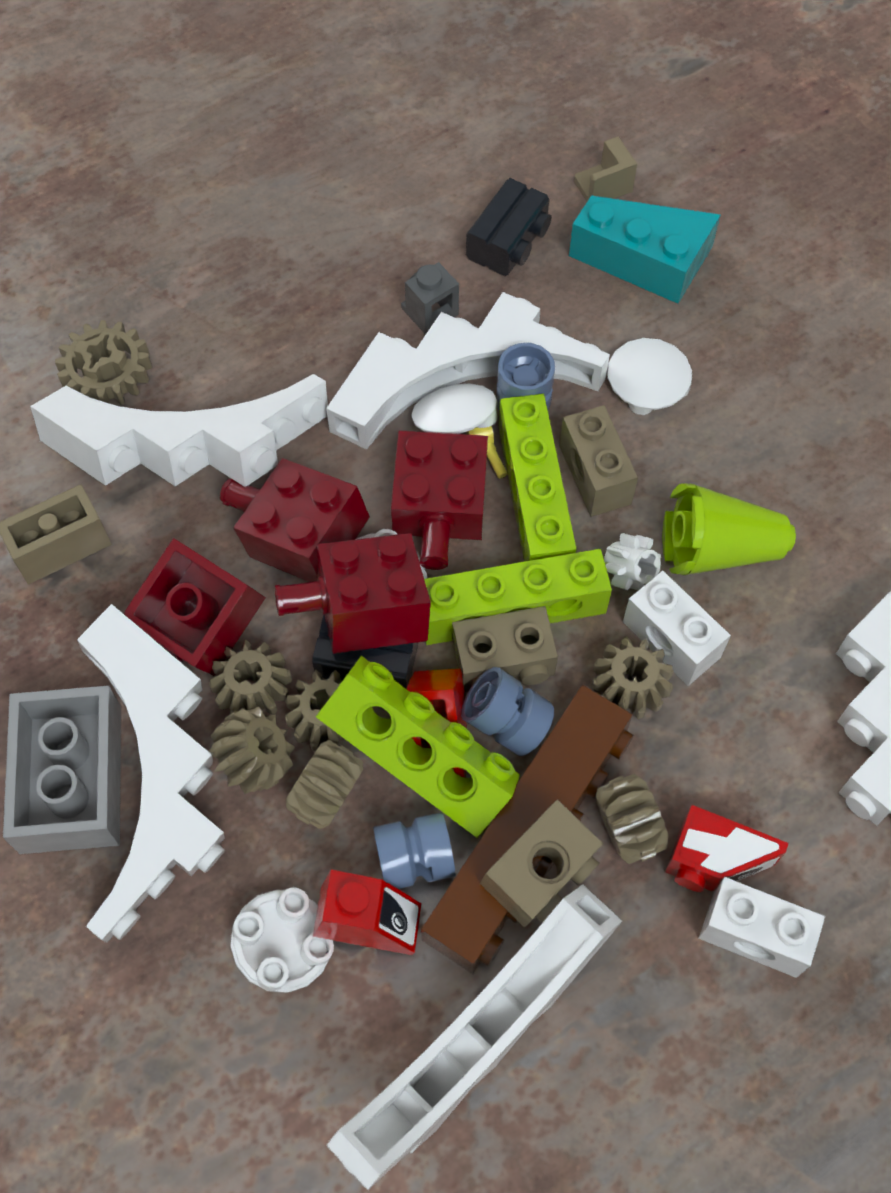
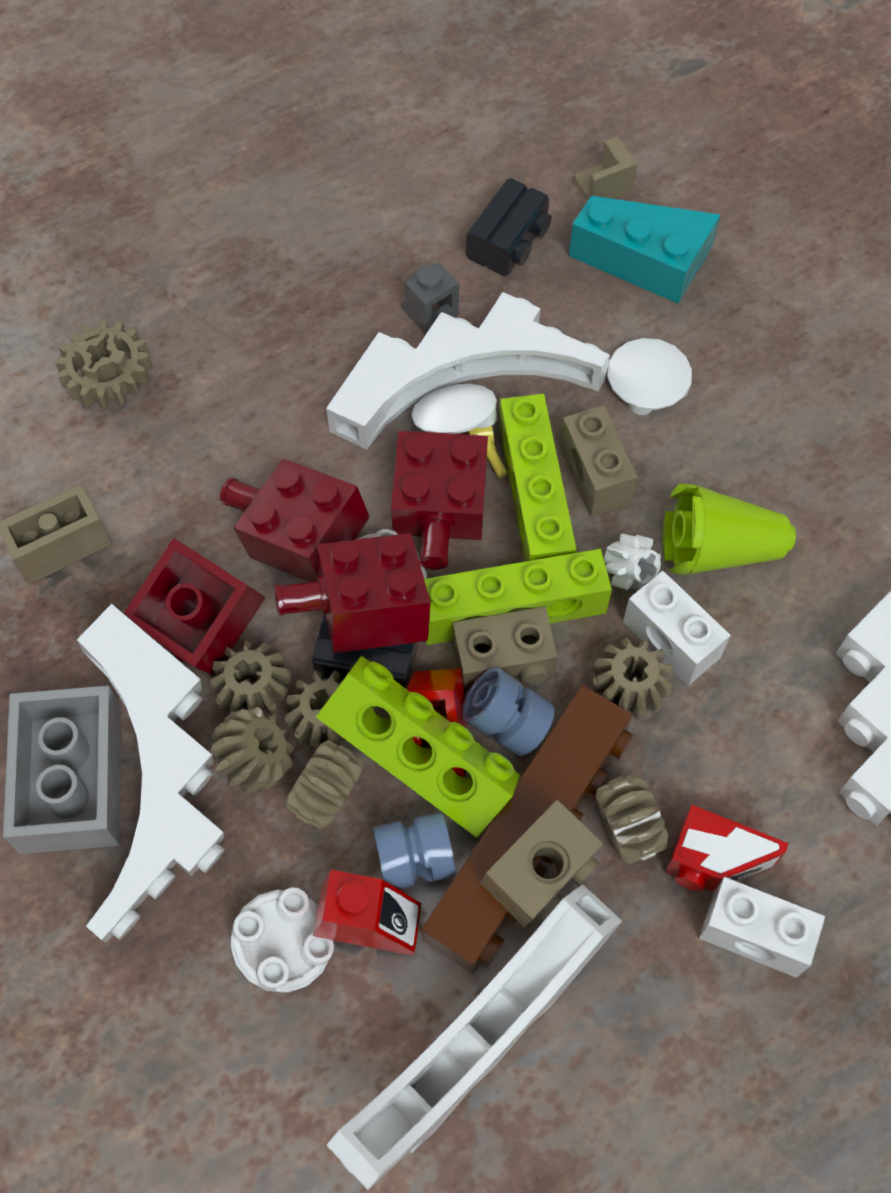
white arch [30,374,328,487] -> none
sand blue wheel [496,343,555,410] -> none

